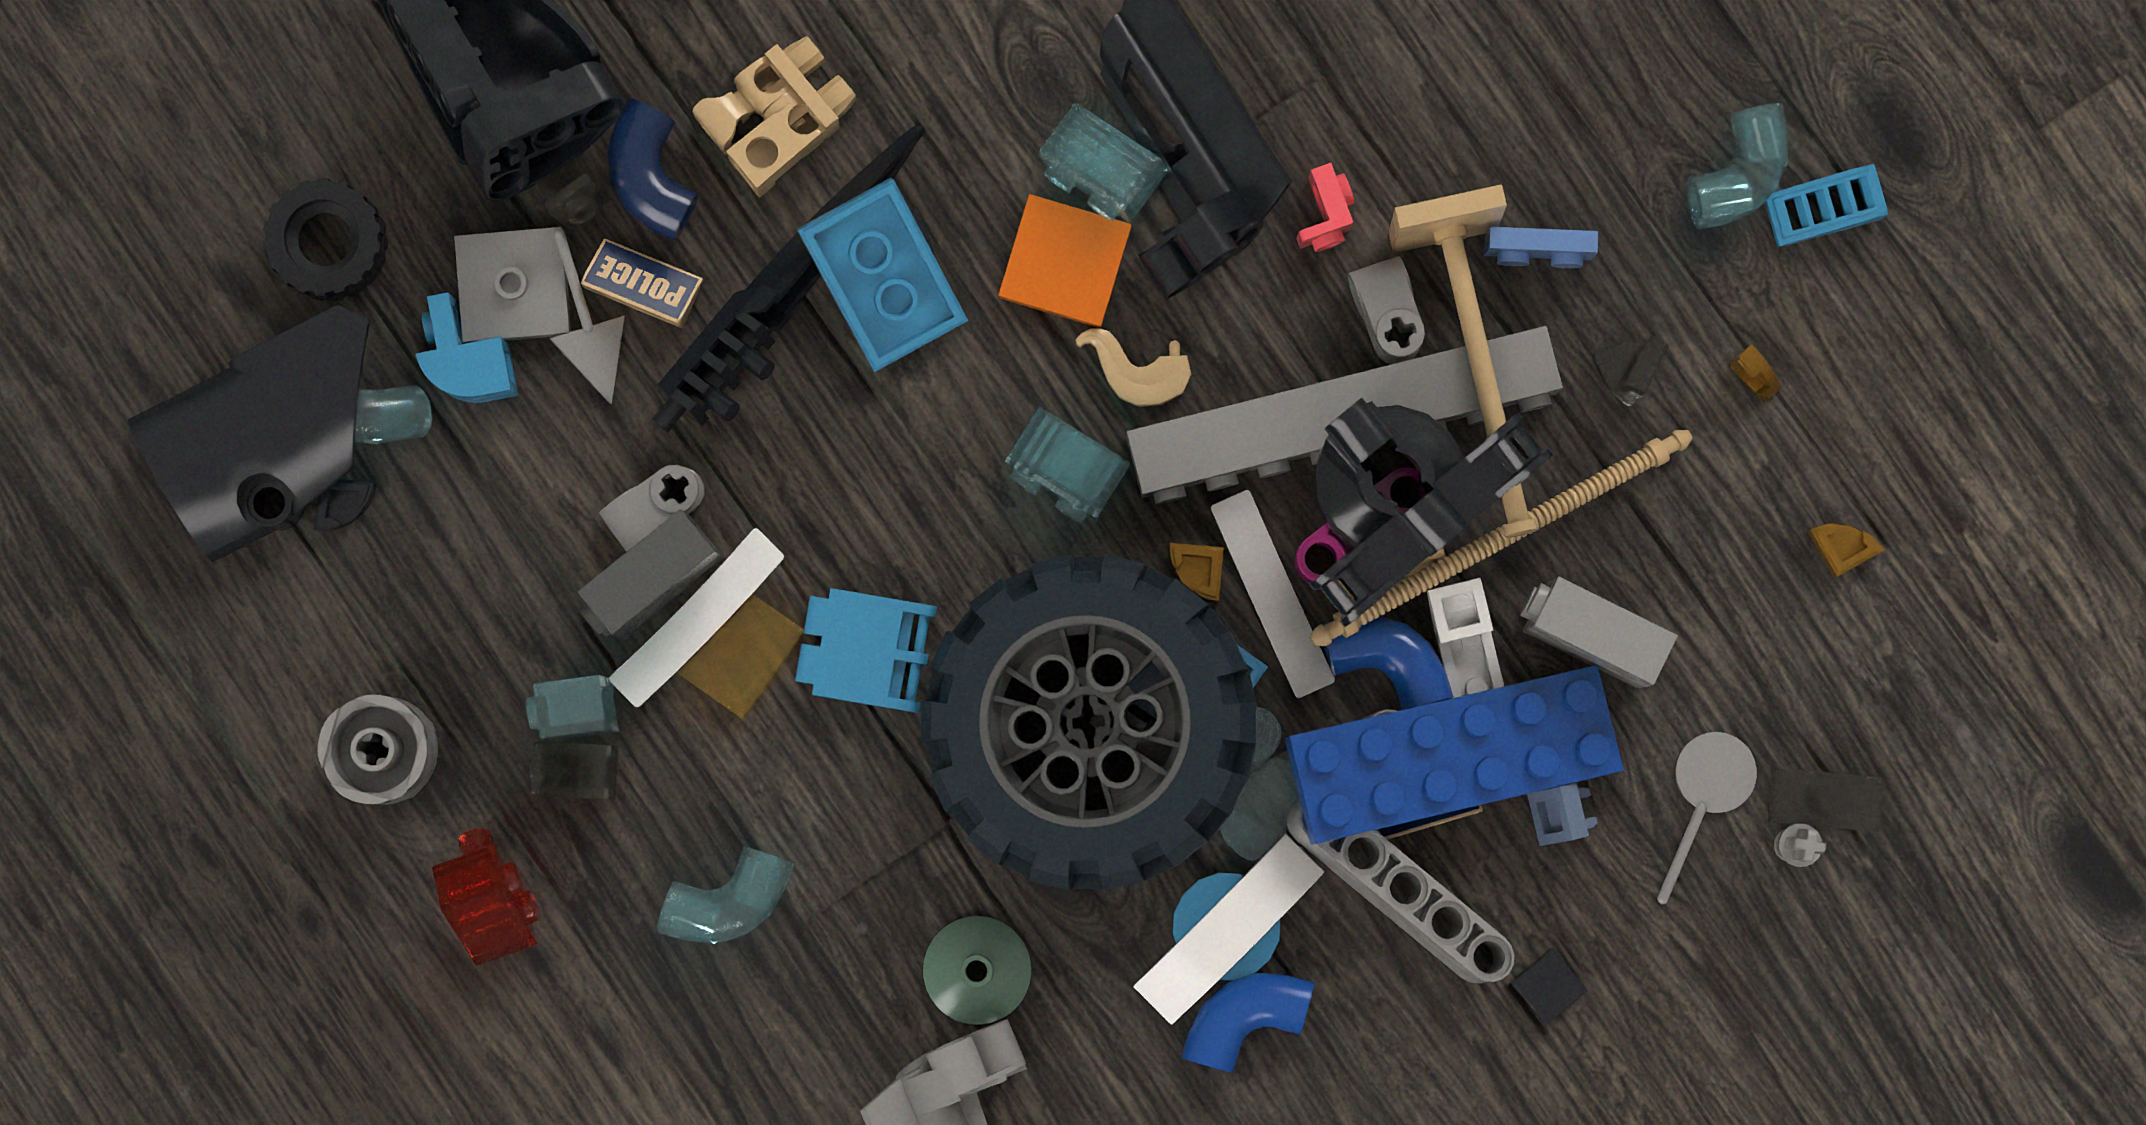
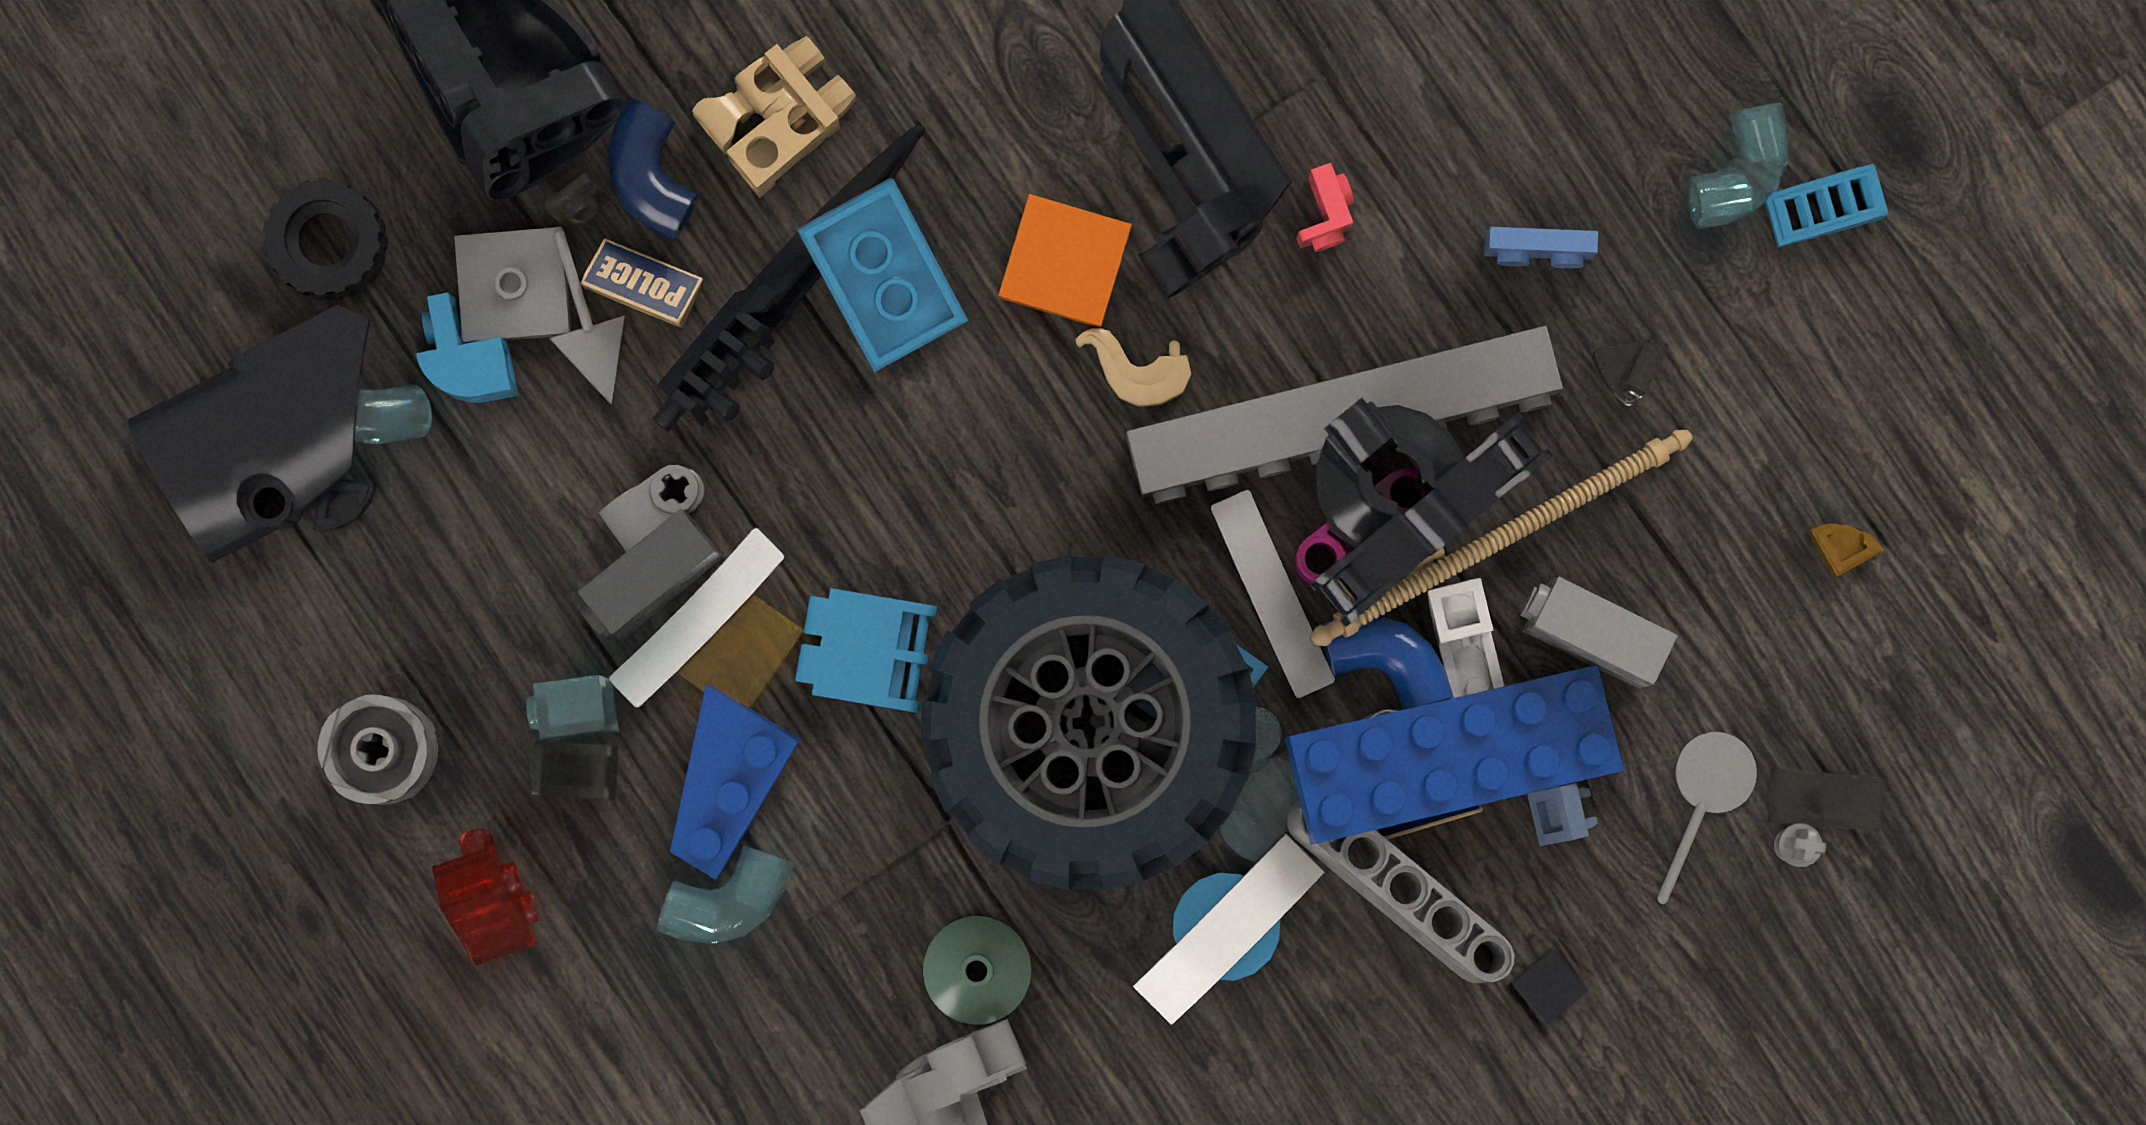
clear light blue brick [1005,407,1131,524] -> none
clear light blue brick [1038,102,1168,223] -> none
pearl gold tile [1169,543,1224,602] -> none
blue cylinder [1181,973,1315,1073] -> none
light grey piece [1347,256,1425,365] -> none
tan tile [1388,184,1538,538] -> none
pearl gold tile [1729,345,1780,402] -> none
none -> blue wing [670,684,801,880]

